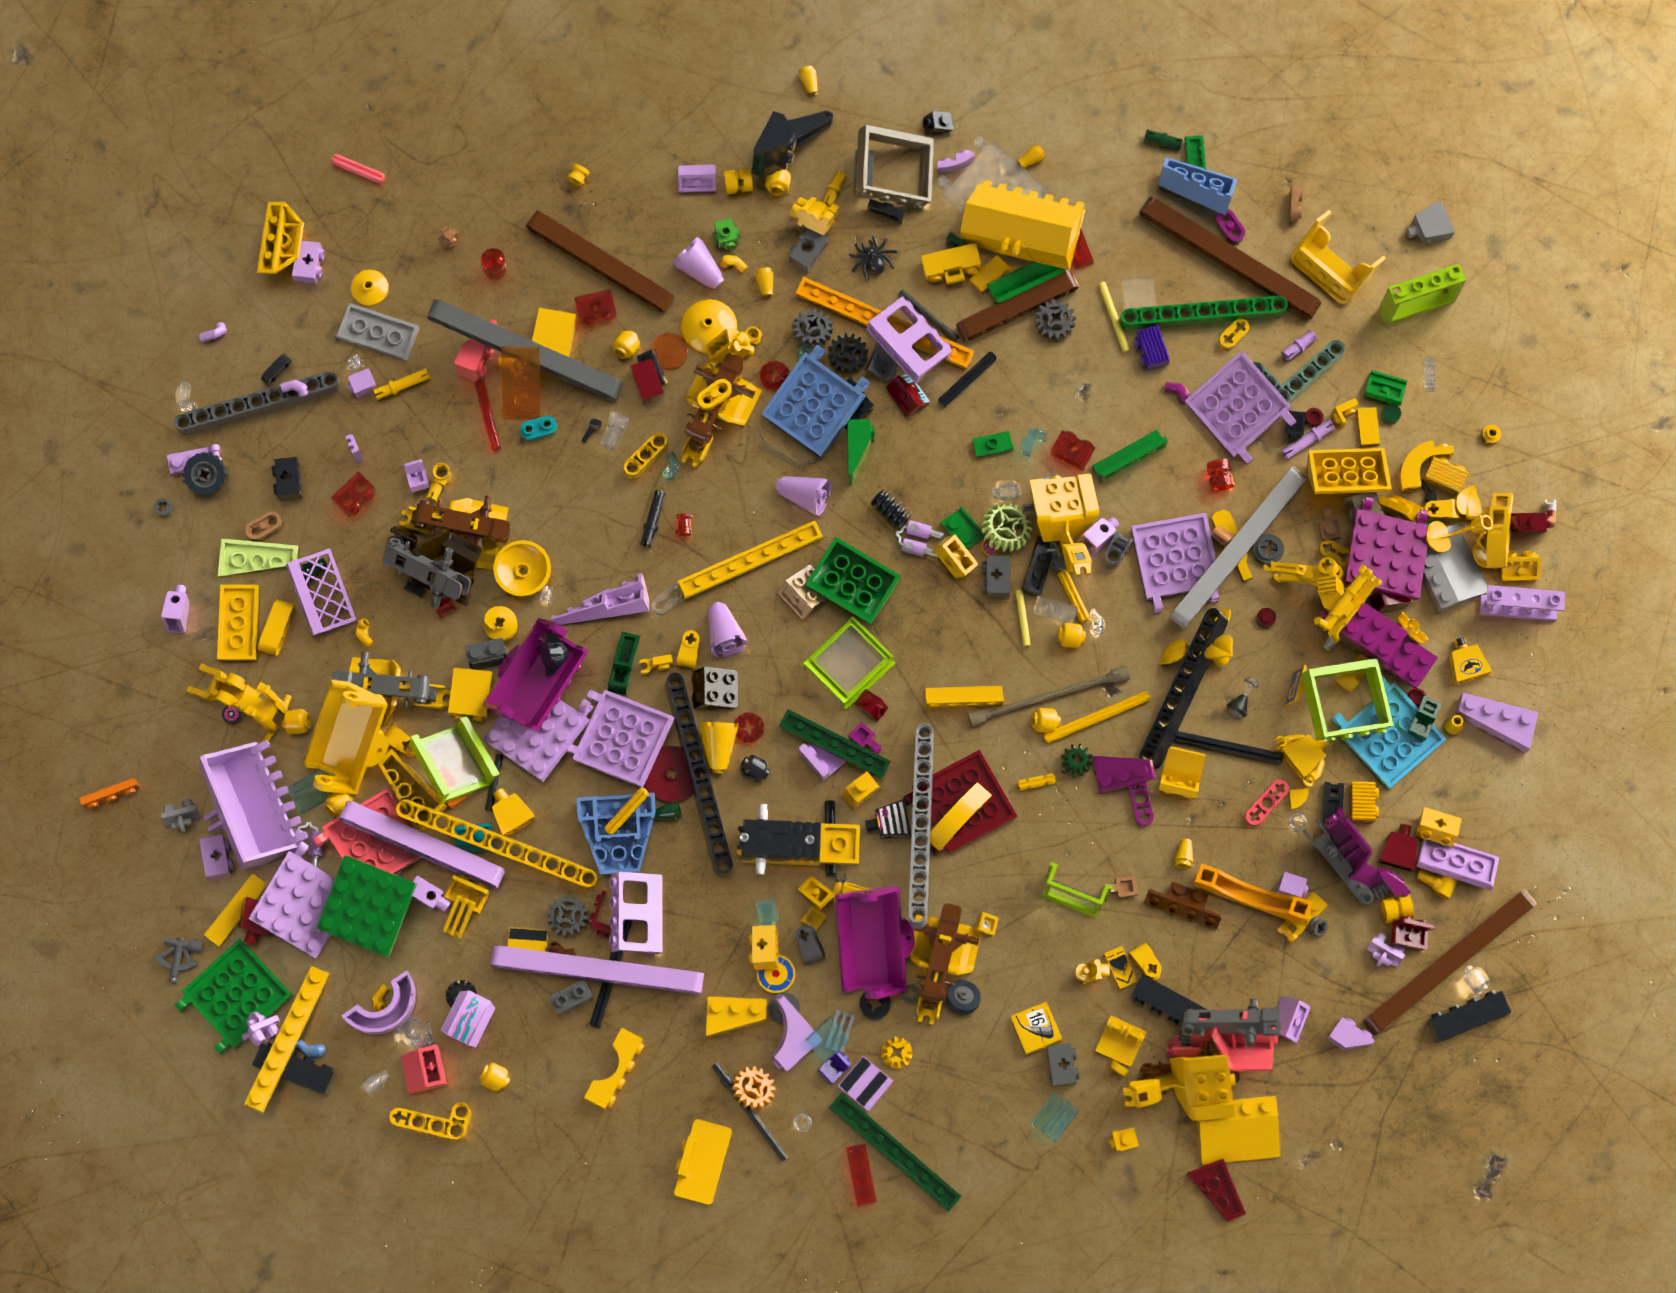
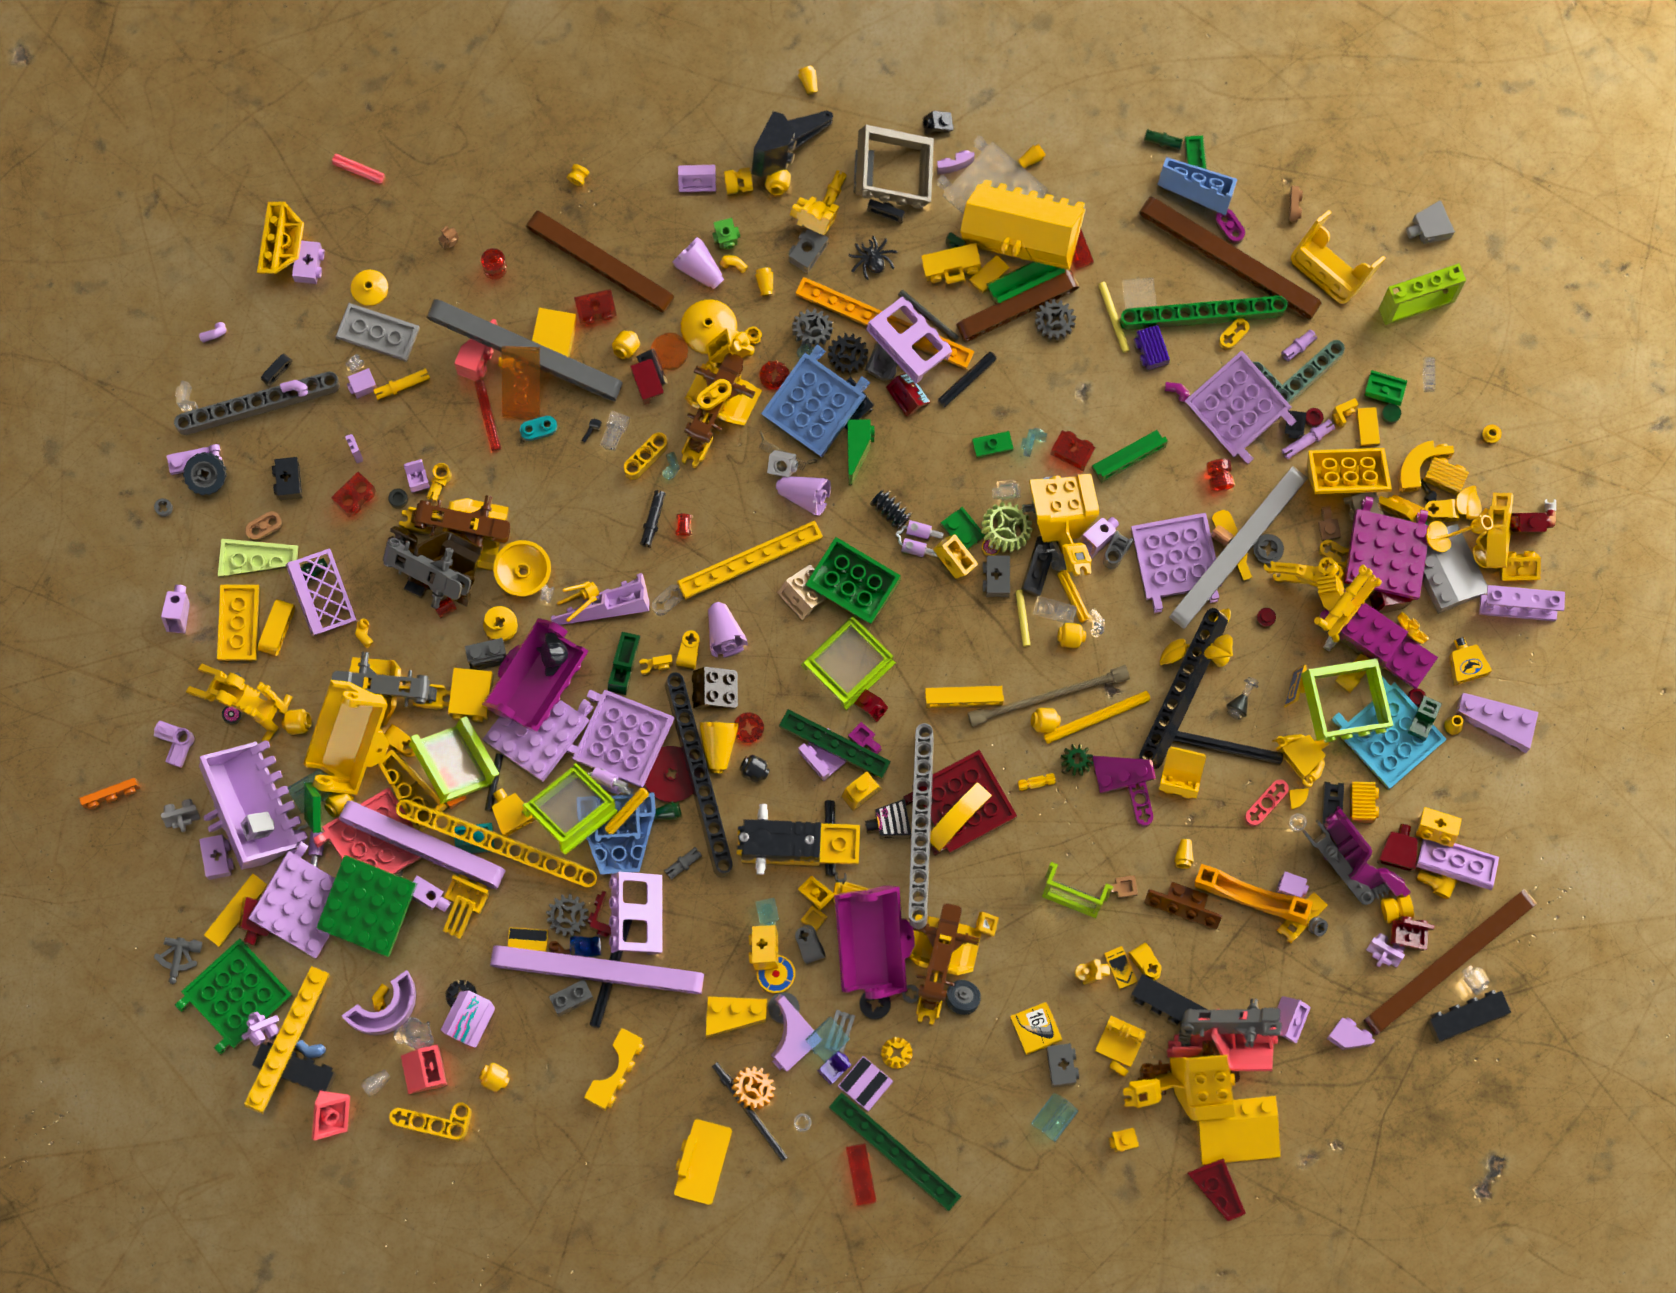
none -> lavender piece [154,720,195,768]
none -> brick [240,812,274,841]
none -> green tile [304,782,321,833]
none -> coral slope [312,1091,350,1140]
none -> pearl dark grey tile [388,489,408,509]
none -> piece [522,763,618,855]
none -> yellow plant [557,581,599,622]
none -> clear blue bracket [570,936,601,958]
none -> lavender piece [588,768,633,795]
none -> dark grey pin [664,847,702,880]
none -> light grey brick [767,450,798,477]

